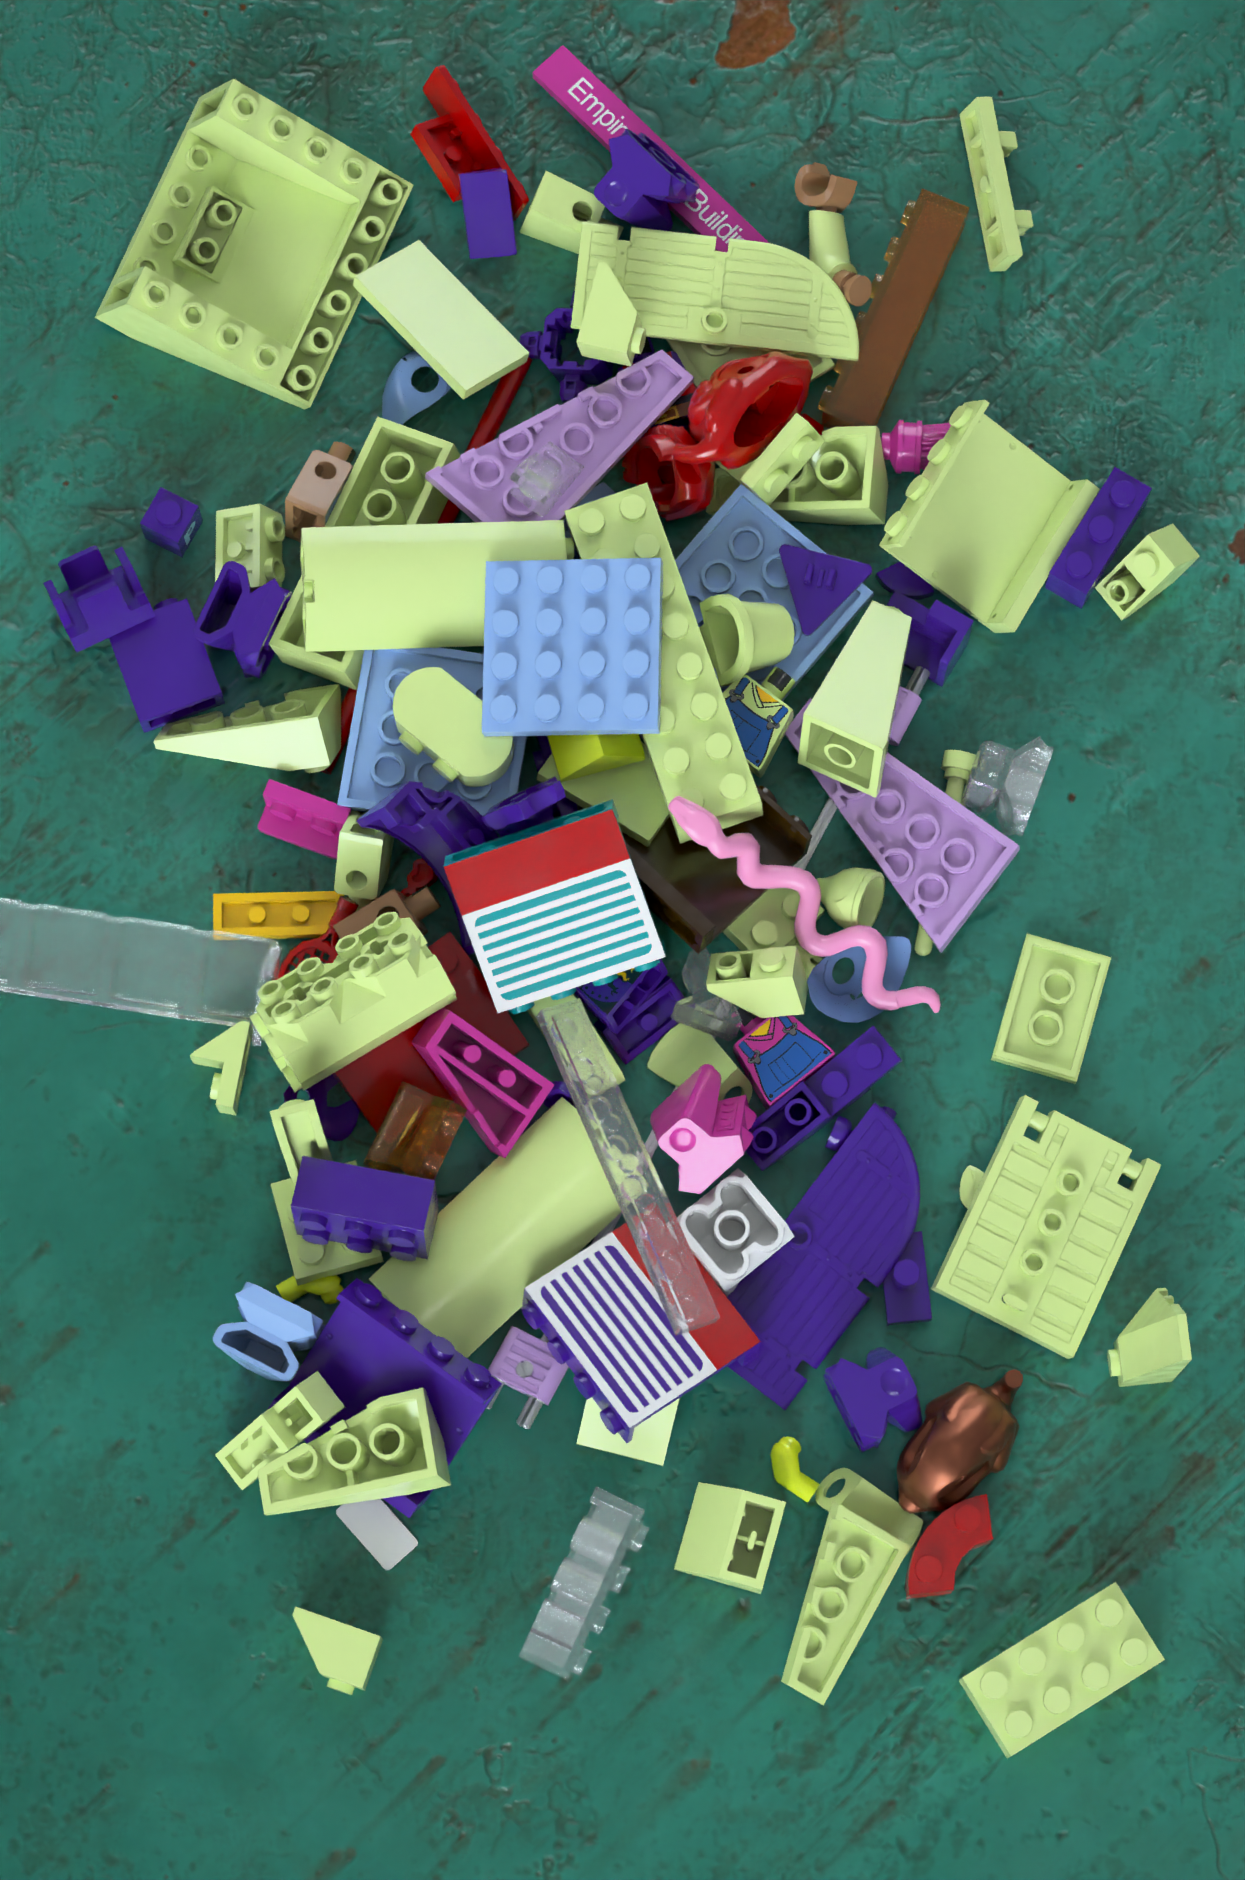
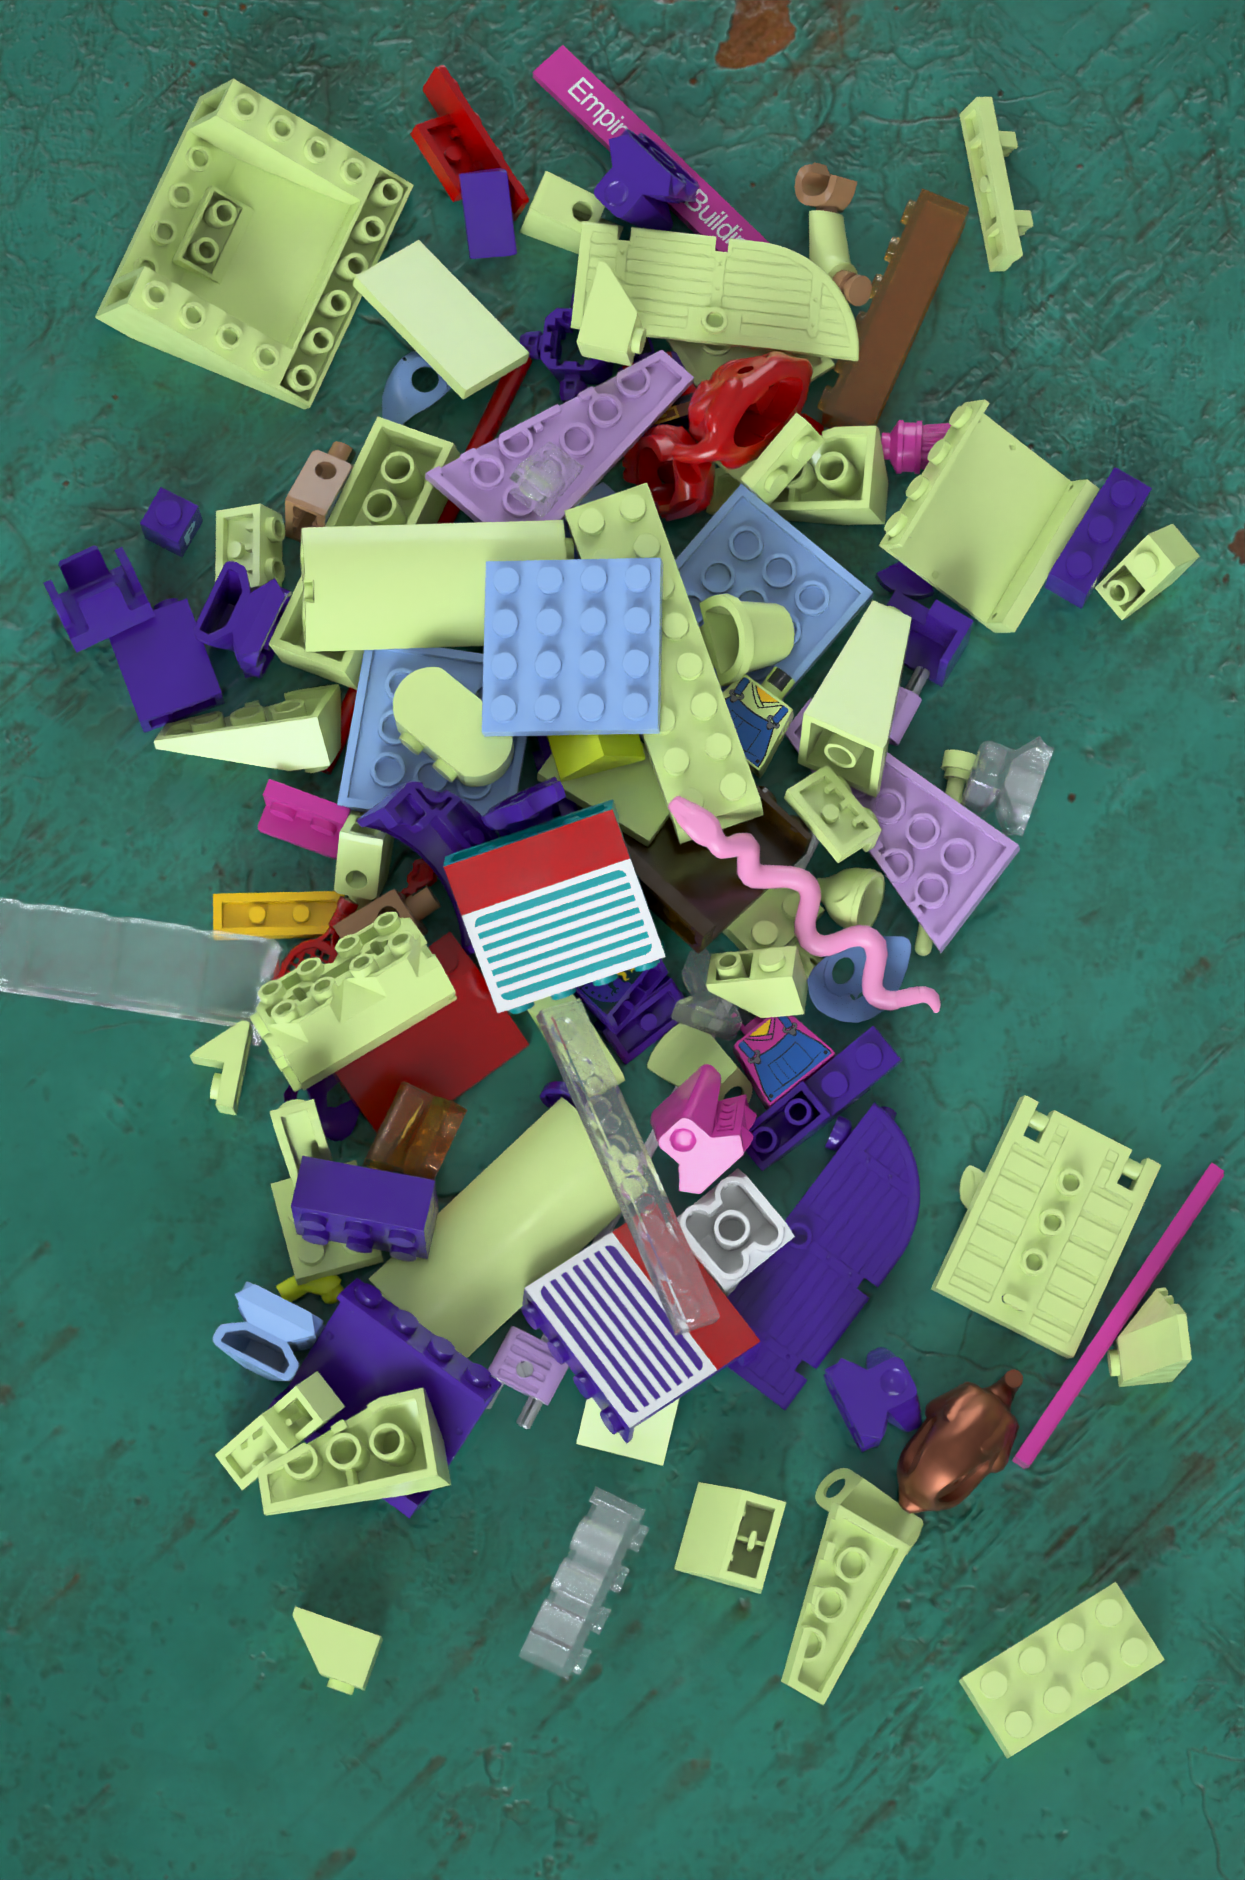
white sticker [336,1499,418,1570] -> none
dark pink wedge [412,1008,554,1158] -> none
neon yellow arm [770,1436,820,1503] -> none
dark purple piece [779,544,872,636] -> none
dark purple tile [882,1231,932,1326] -> none
red brick [905,1494,993,1599] -> none
yellowish green tile [991,934,1111,1084] -> none
none -> yellowish green bracket [784,765,882,863]
none -> dark pink tile [1012,1162,1225,1469]

